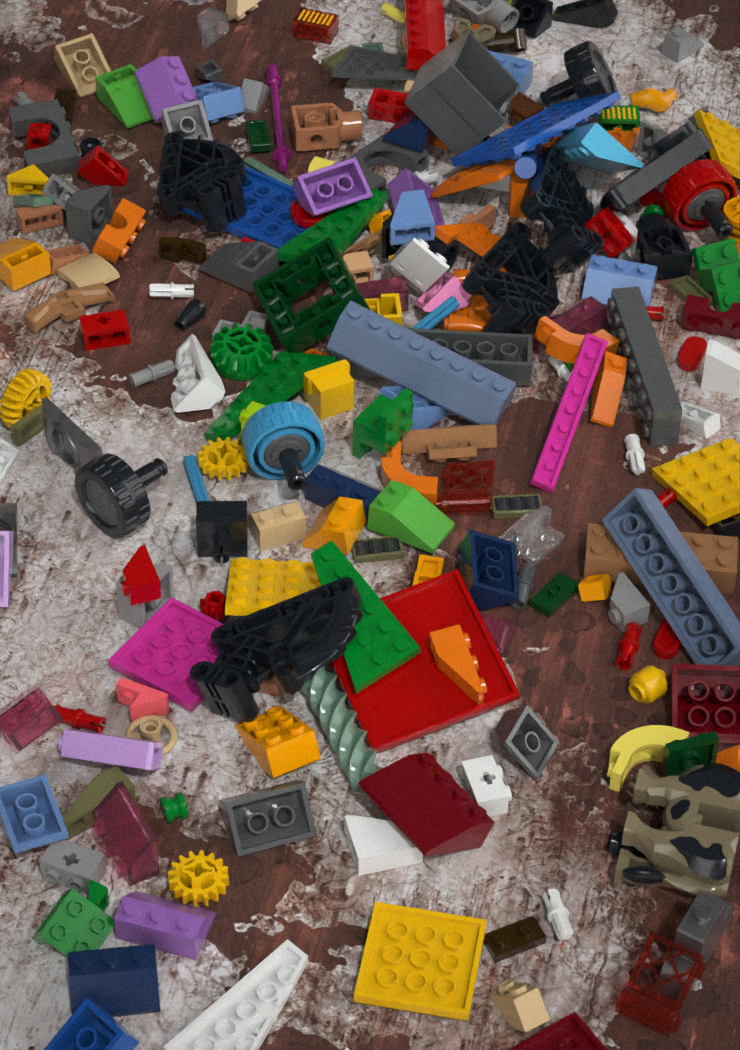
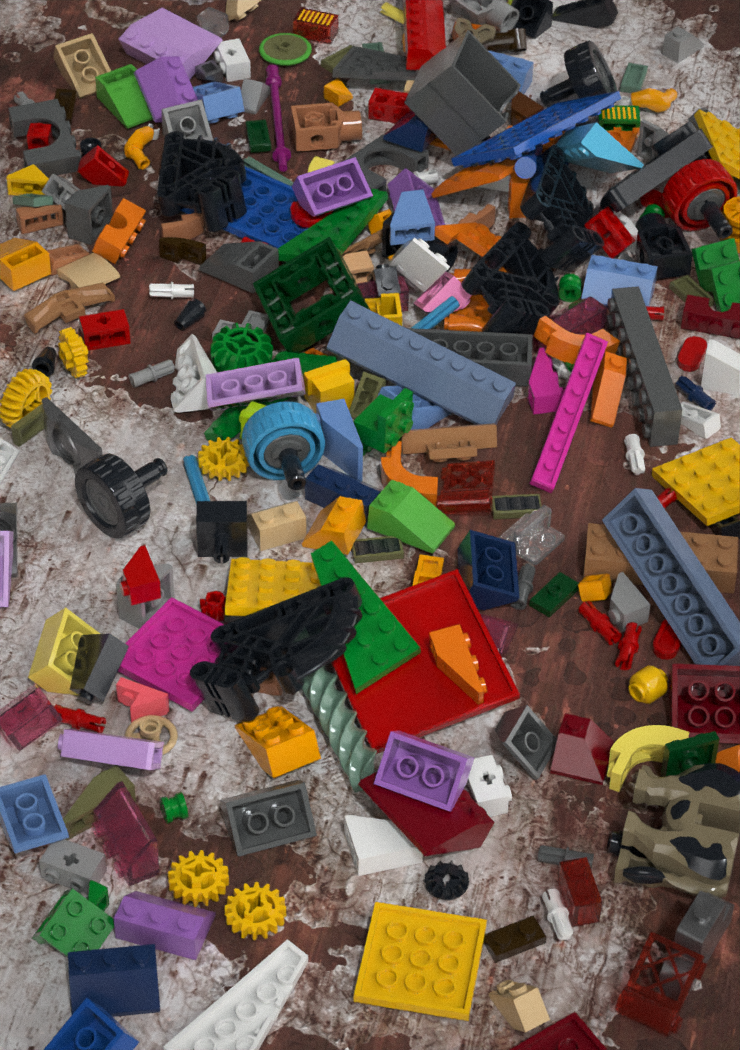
none -> light yellow slope [28,608,100,695]
none -> black cone [32,347,56,377]
none -> yellow gear [58,327,89,378]
none -> black slope [70,633,129,704]
none -> lavender slope [119,8,223,80]
none -> light orange arm [124,123,160,170]
none -> nougat slope [161,213,204,239]
none -> lavender slope [206,358,306,411]
none -> white brick [213,39,251,82]
none -> yellow gear [225,882,286,940]
none -> olive wheel [259,33,312,66]
none -> medium blue slope [316,399,363,481]
none -> light orange slope [324,78,353,107]
none -> olive slope [349,372,386,419]
none -> black bracket [367,264,401,298]
none -> medium lavender slope [374,731,475,812]
none -> black gear [424,860,469,900]
none -> dark pink slope [527,348,564,415]
none -> dark grey axle [538,845,594,871]
none -> dark red slope [550,713,615,786]
none -> clear red brick [557,857,602,927]
none -> green wheel [559,274,582,302]
none -> red pin [578,600,622,645]
none -> sand green tile [620,63,648,93]
none -> dark blue axle [676,376,716,411]

